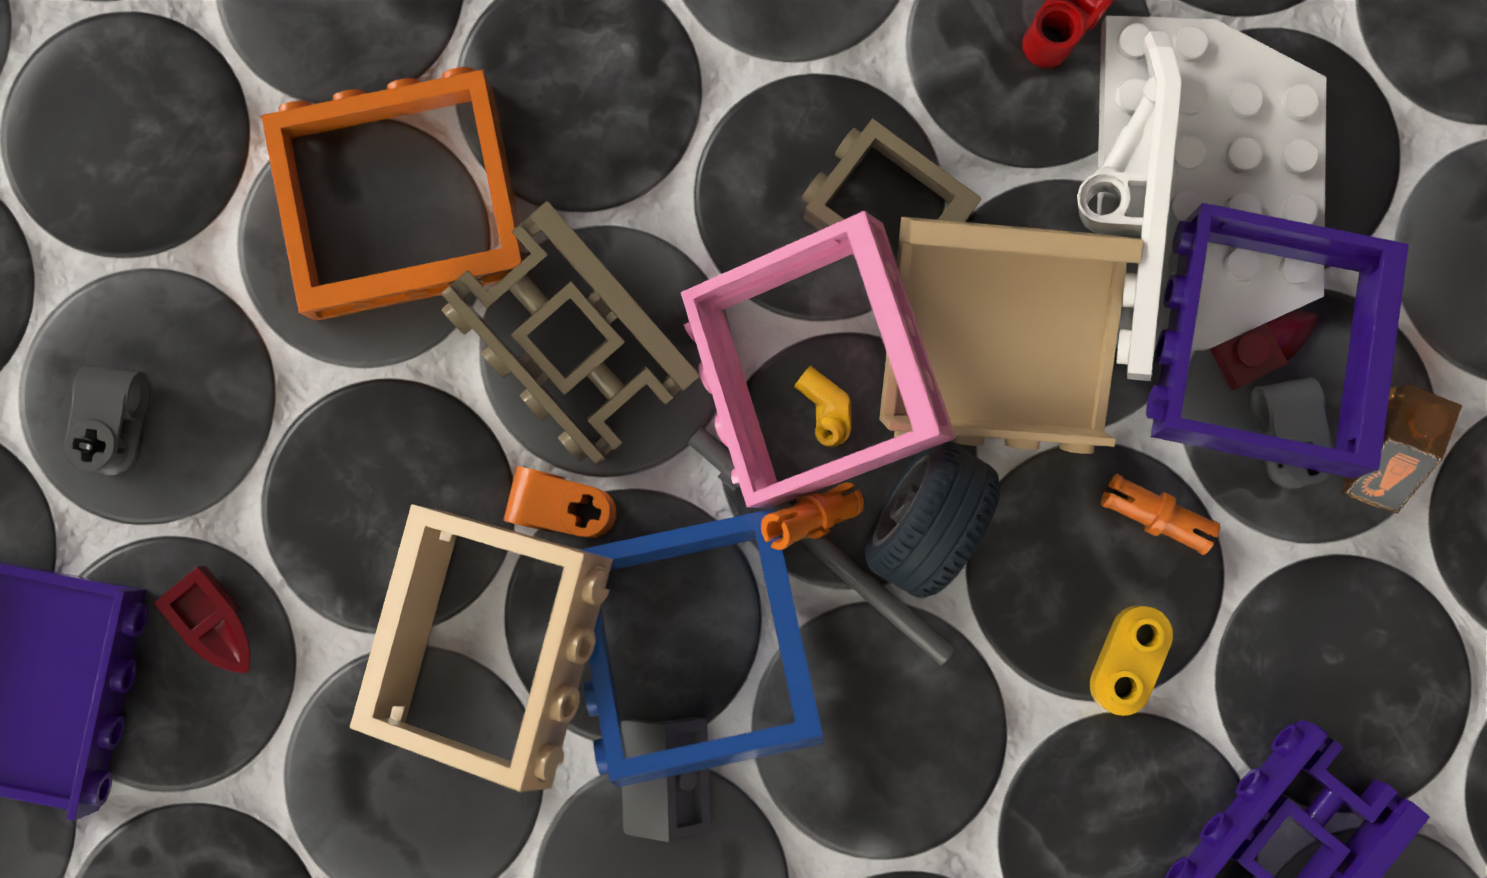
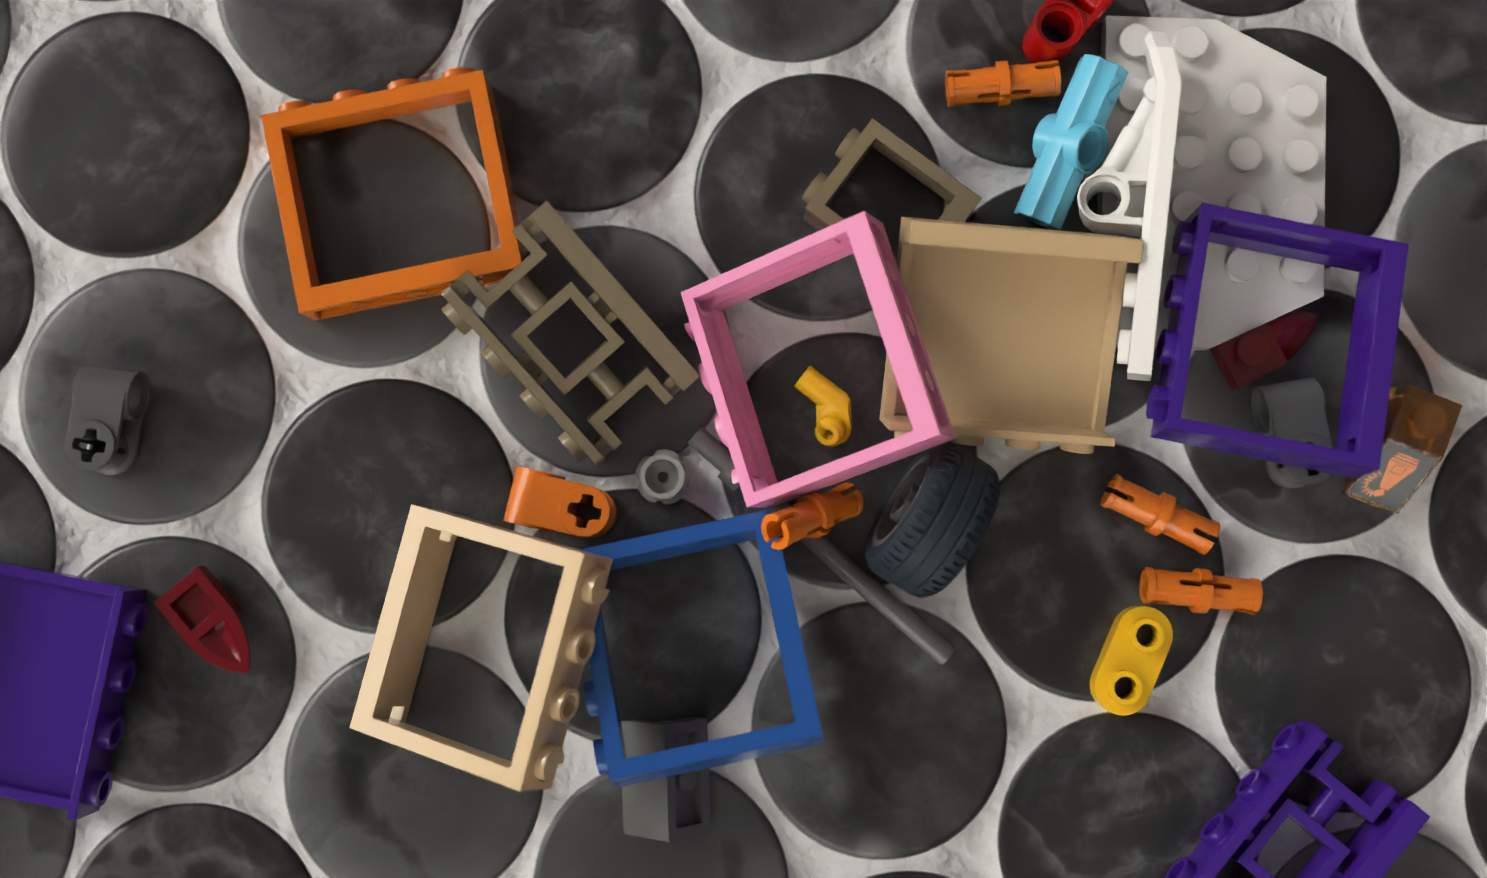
none -> light grey plate [636,449,691,505]
none -> orange pin [945,60,1061,107]
none -> medium azure piece [1014,54,1129,230]
none -> orange pin [1139,567,1263,615]

